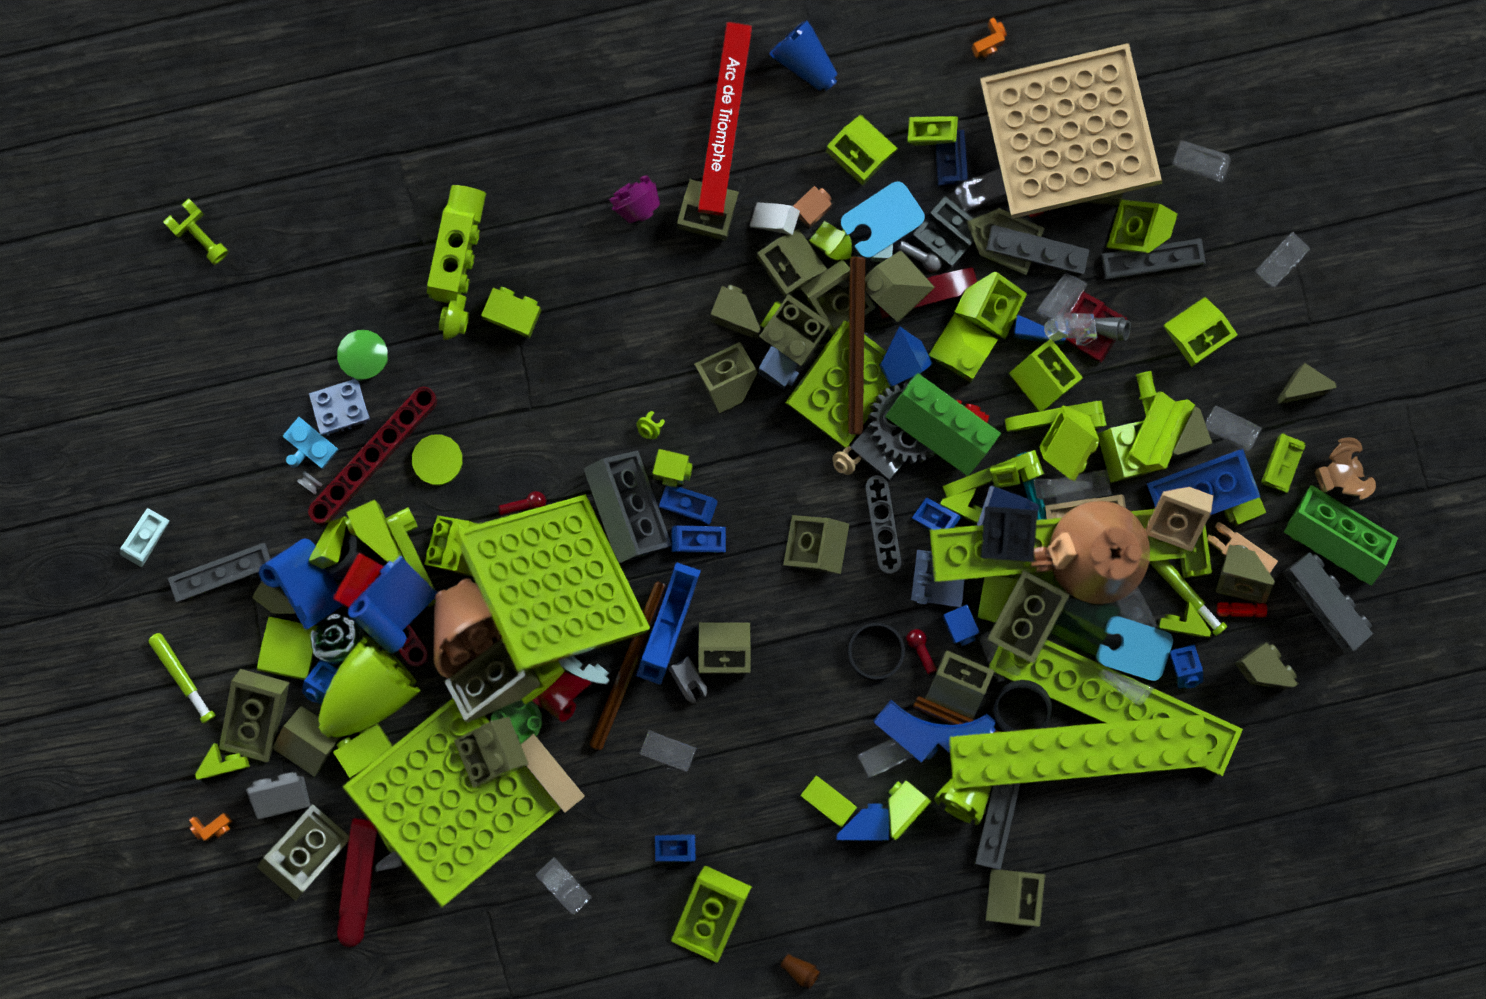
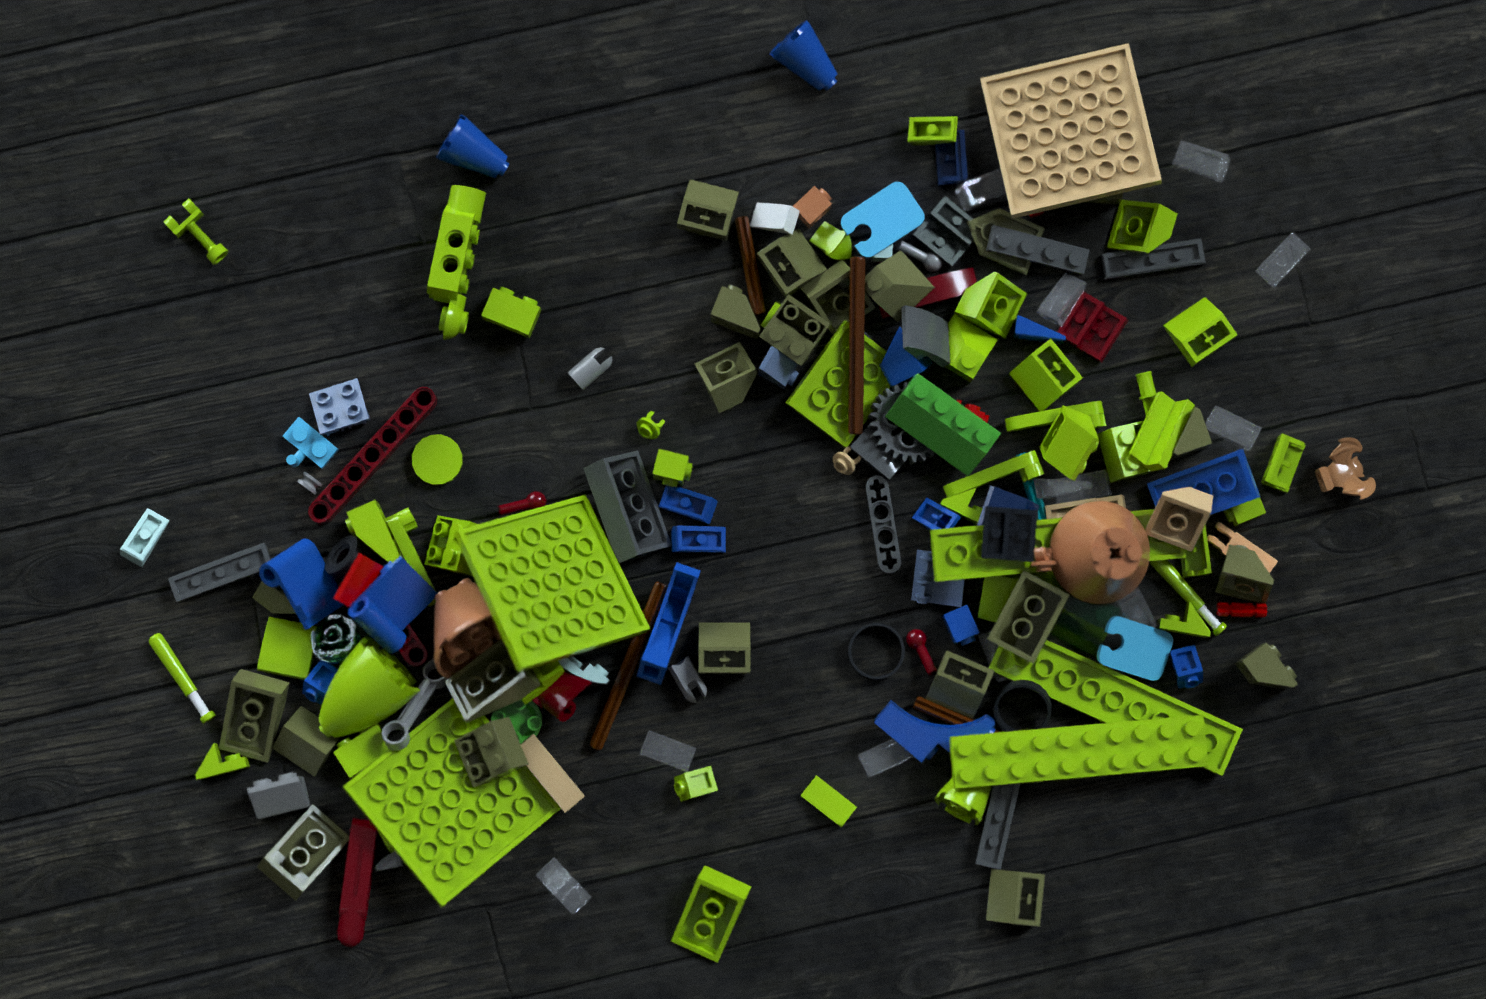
orange bracket [190,813,233,841] -> none
lime slope [309,516,347,569] -> none
bright green dish [337,330,388,381] -> none
magenta cone [609,175,660,223] -> none
blue slope [655,835,695,861] -> none
red tile [698,22,752,216] -> none
reddish brown cone [781,954,820,989] -> none
olive slope [783,515,849,574] -> none
lime slope [826,115,897,185] -> none
blue slope [836,804,889,840] -> none
slope [888,781,931,840] -> none
orange bracket [972,18,1007,58] -> none
lime slope [990,461,1020,488] -> none
clear leg [1044,313,1097,345] -> none
light nougat tile [1048,533,1077,569] -> none
dark grey cone [1091,317,1131,342] -> none
clear slope [1098,669,1154,705] -> none
olive slope [1277,363,1336,404] -> none
dark grey slope [1282,552,1373,653] -> none
bright green slope [1284,485,1398,586] -> none
none -> light grey piece [382,659,449,751]
none -> blue cone [436,114,509,178]
none -> light grey piece [568,347,612,390]
none -> lime bracket [674,766,718,801]
none -> reddish brown axle [735,216,766,315]
none -> dark grey slope [901,305,950,367]

